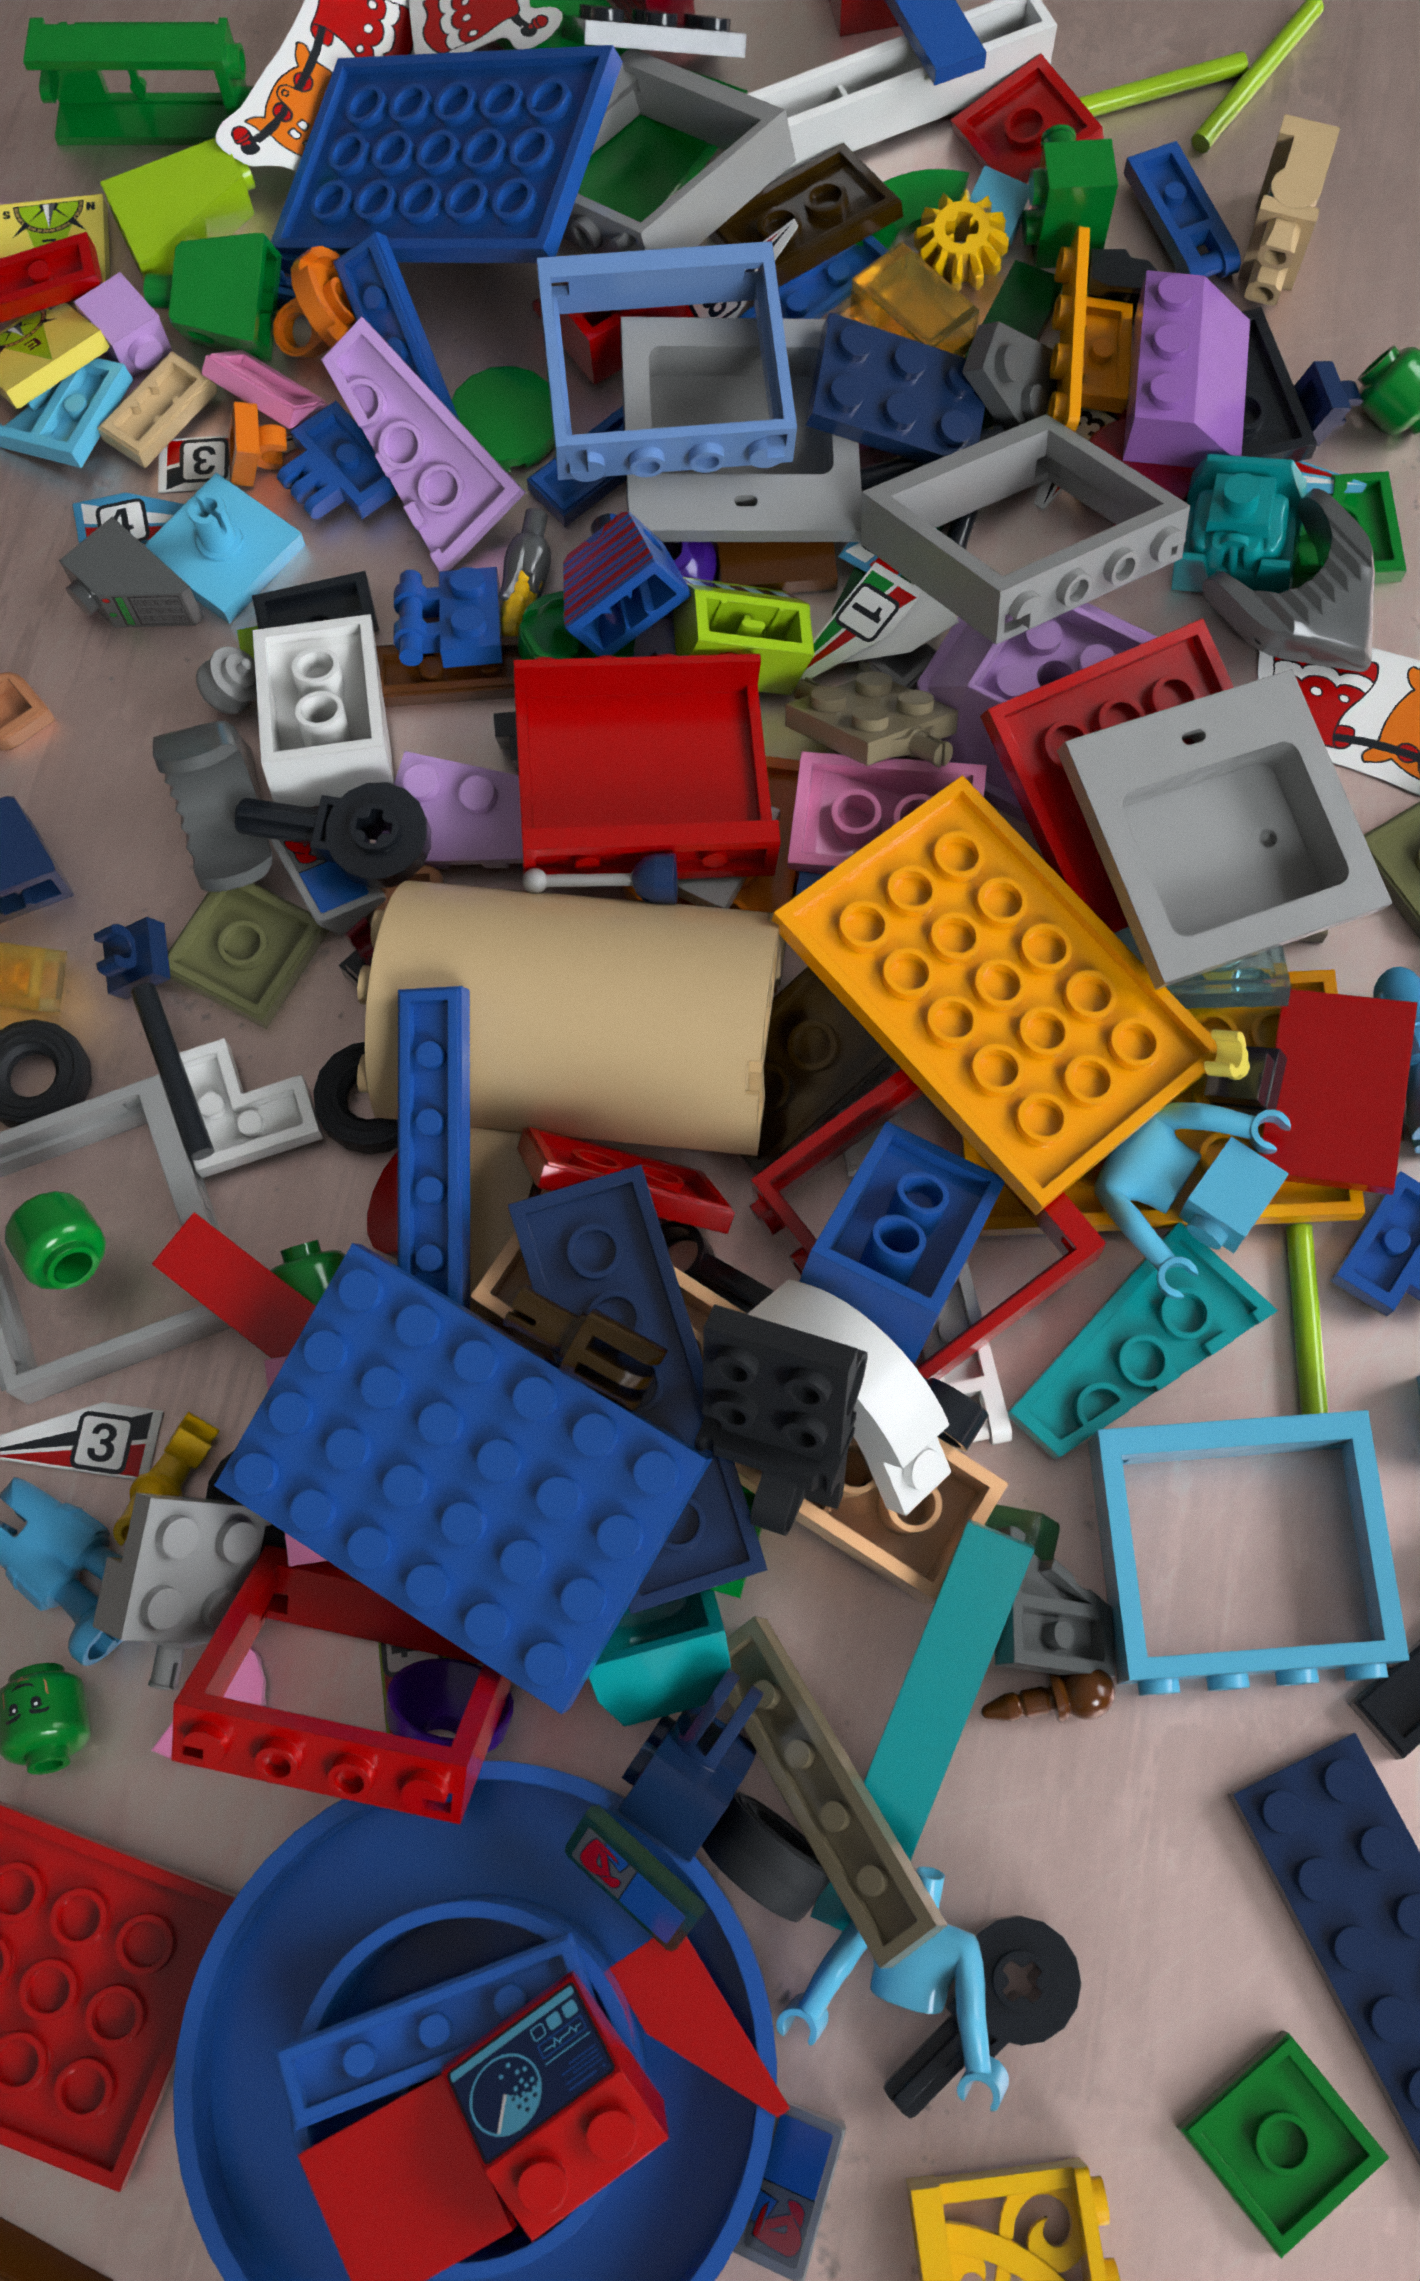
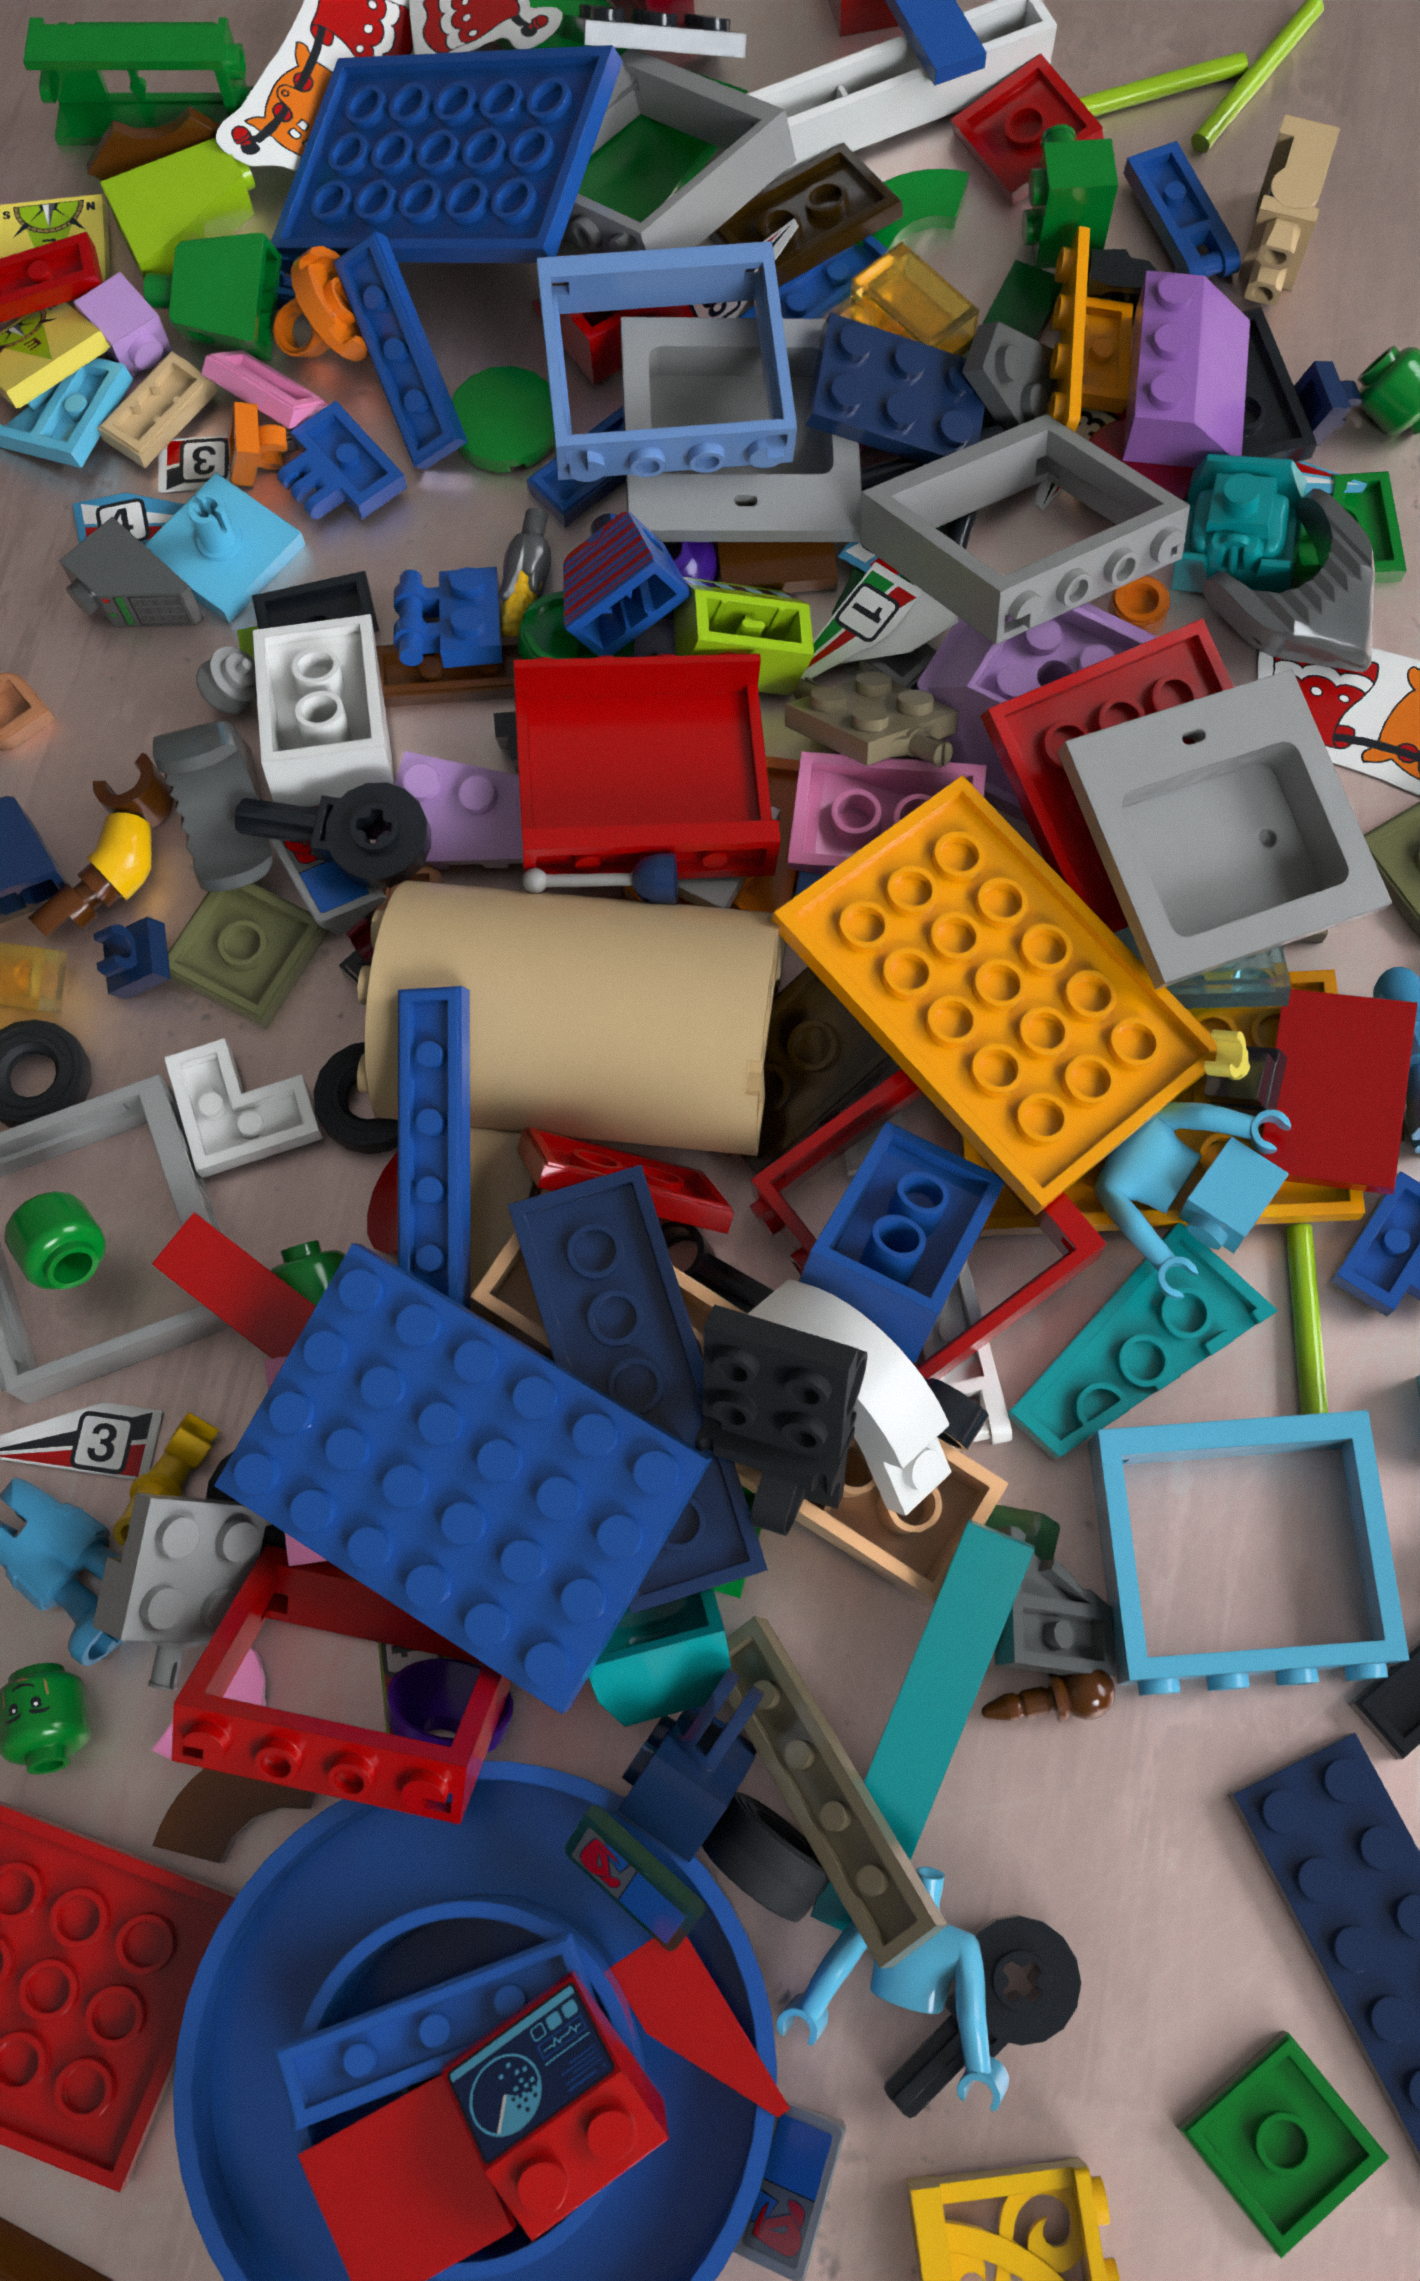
black bar [131,983,215,1160] -> none
lavender wing [321,317,526,571] -> none
dark brown arm [503,1284,668,1412] -> none
yellow gear [914,188,1009,295] -> none
medium azure tile [971,165,1030,246] -> none
none -> reddish brown piece [28,752,174,937]
none -> reddish brown tile [87,106,220,181]
none -> reddish brown tile [152,1768,315,1863]
none -> orange tile [1108,575,1170,634]

